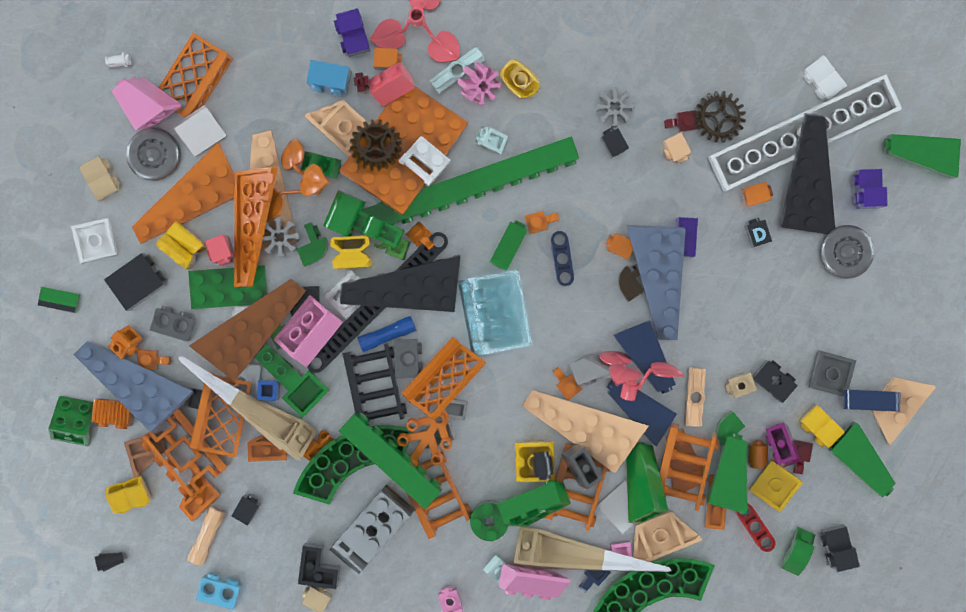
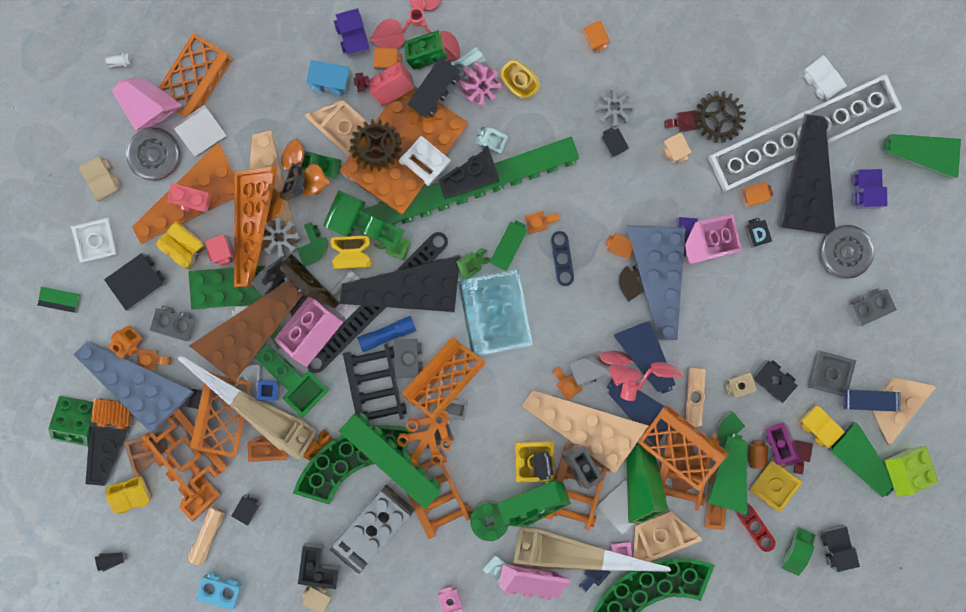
orange plate [405,221,435,250] -> none
none -> black wing [85,426,129,486]
none -> coral brick [166,183,213,213]
none -> dark grey hinge [251,257,286,297]
none -> black wing [279,163,305,201]
none -> dark brown wing [281,254,340,309]
none -> green bracket [404,30,448,70]
none -> black brick [407,56,461,119]
none -> black wing [438,145,500,199]
none -> bright green plate [456,248,491,279]
none -> orange brick [582,20,610,52]
none -> orange fence [637,405,729,491]
none -> bright pink slope [685,214,742,264]
none -> dark grey brick [849,287,897,326]
none -> lime brick [885,446,939,497]

